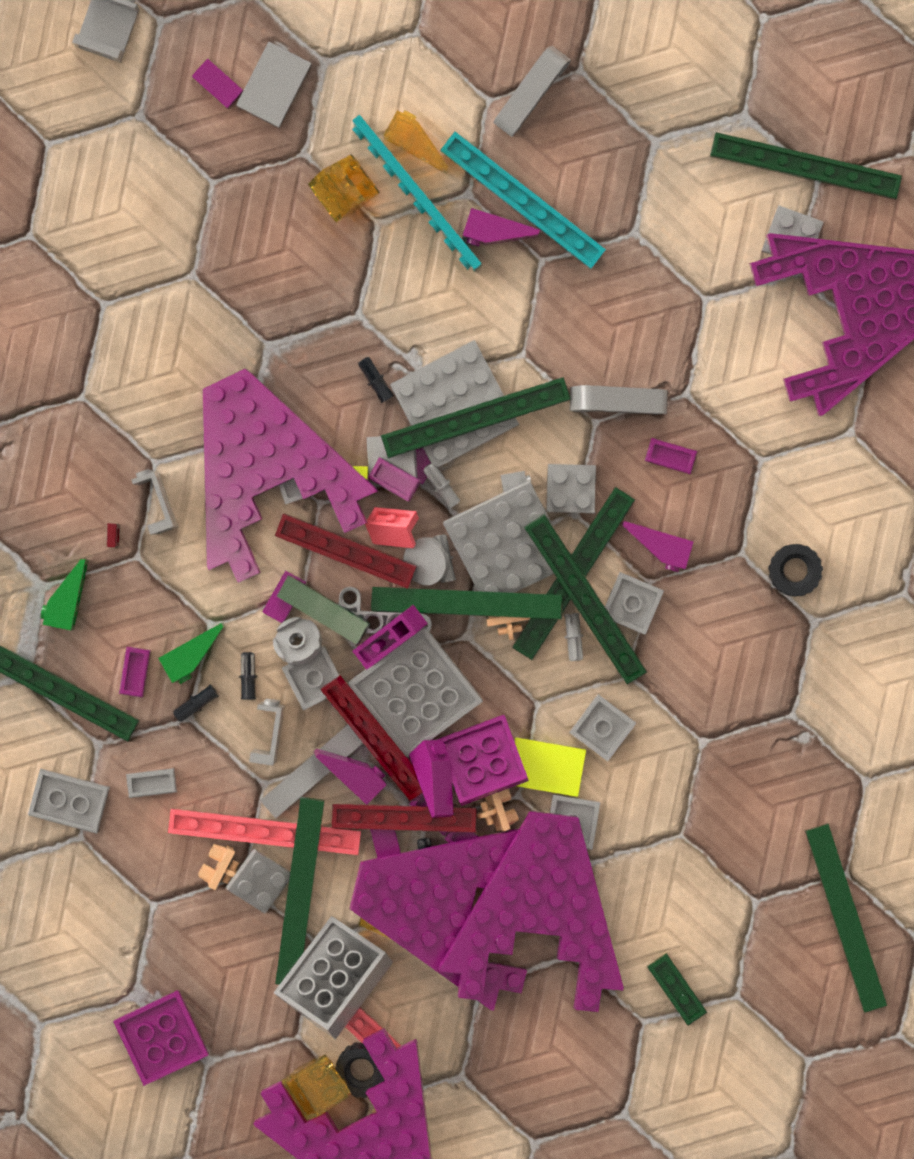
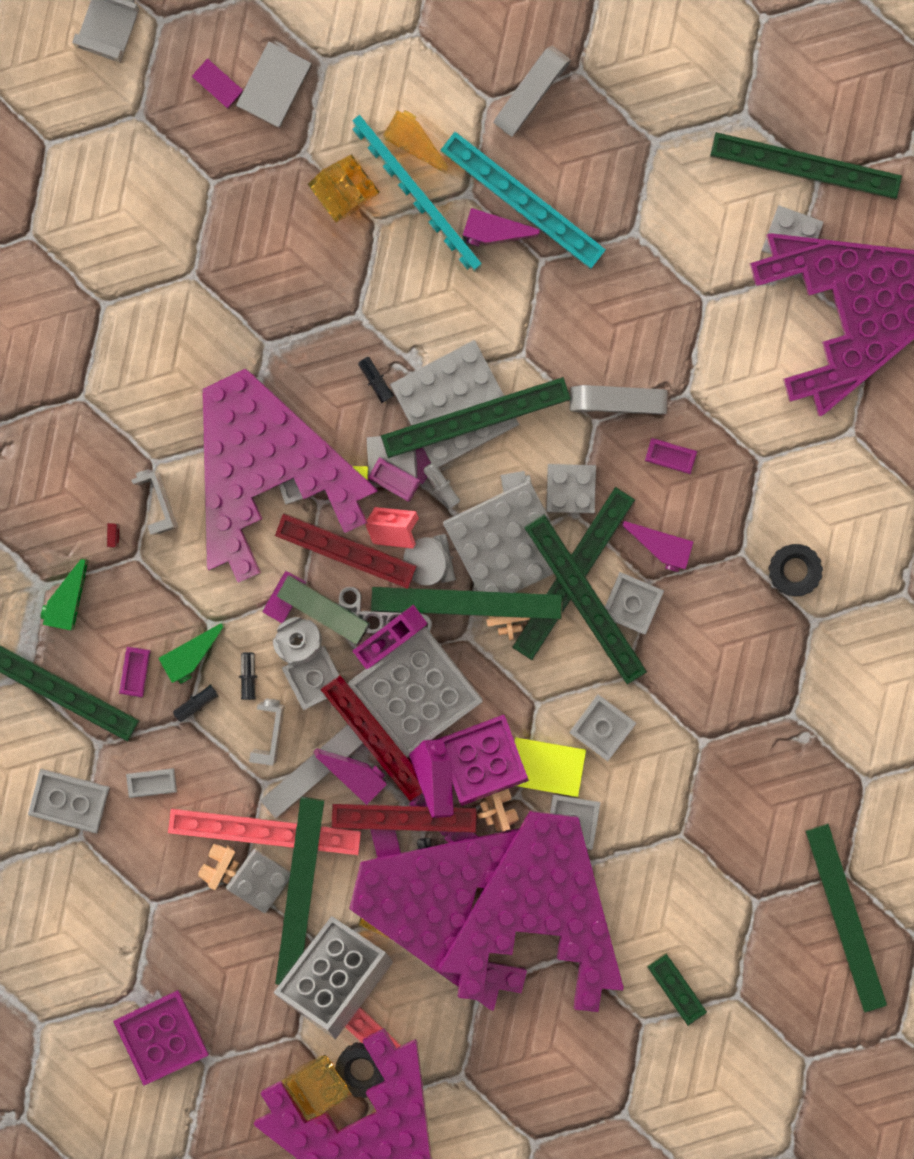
light grey axle [564,613,584,661] -> none

